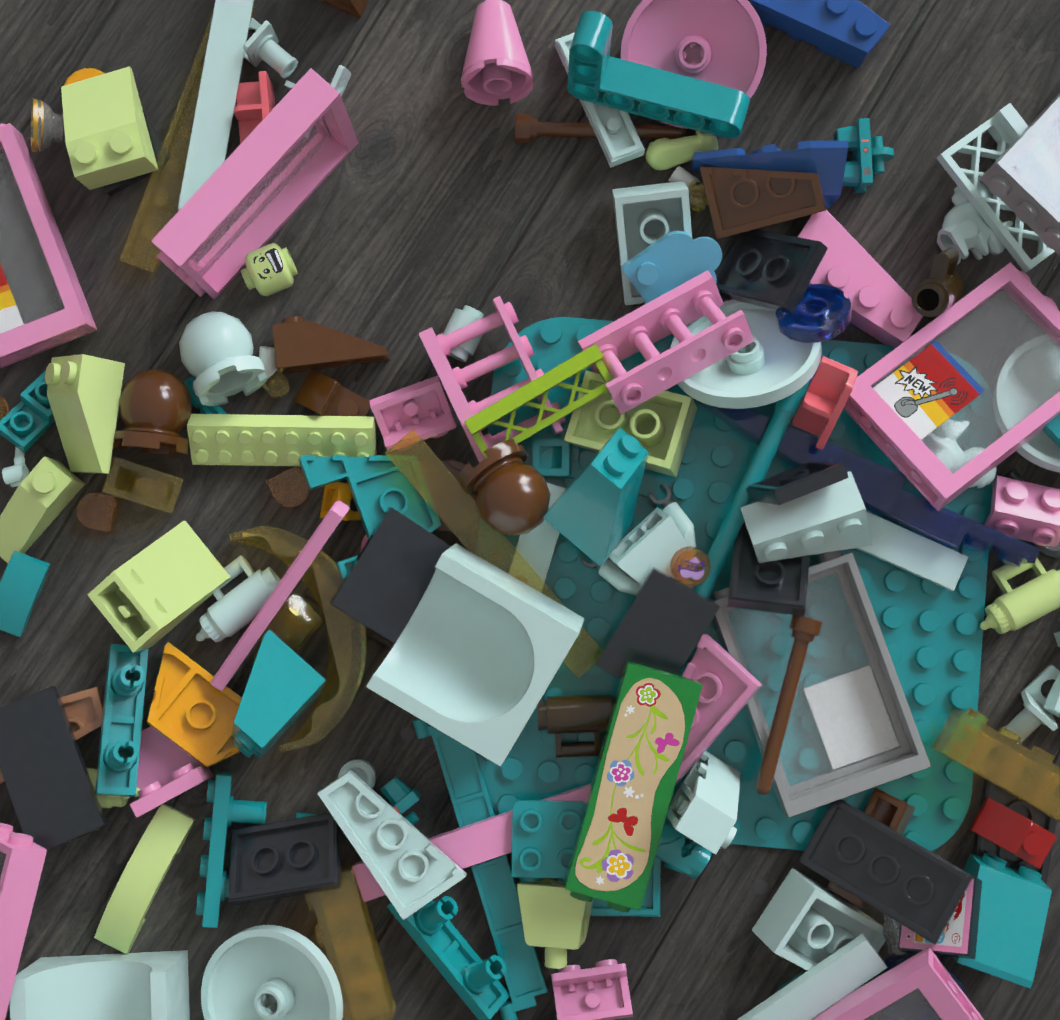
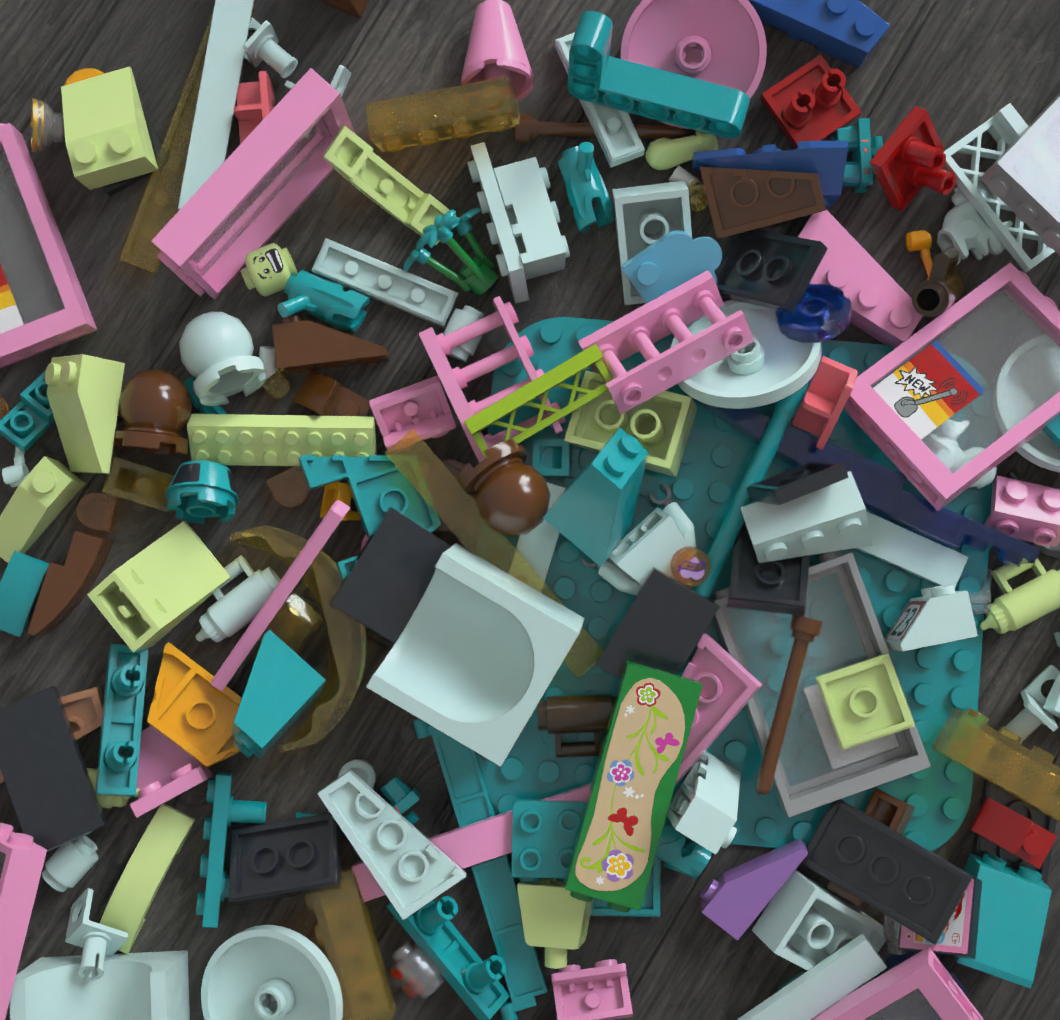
none -> reddish brown slope [27,531,114,636]
none -> light aqua brick [42,836,98,892]
none -> light aqua bracket [65,888,128,980]
none -> teal cone [165,460,240,524]
none -> teal piece [278,270,370,332]
none -> light aqua tile [311,238,459,328]
none -> yellowish green slope [322,126,457,245]
none -> clear yellow brick [366,76,521,152]
none -> clear head [390,941,445,999]
none -> plant [403,208,498,296]
none -> light aqua wing [467,142,529,304]
none -> light aqua wedge [494,157,570,280]
none -> teal piece [558,142,614,233]
none -> medium lavender slope [700,839,808,941]
none -> red plate [760,54,862,149]
none -> yellowish green tile [815,653,915,750]
none -> red plate [869,106,956,211]
none -> light aqua slope [884,585,978,651]
none -> light orange hand [906,230,933,278]
none -> clear hand [969,569,993,614]

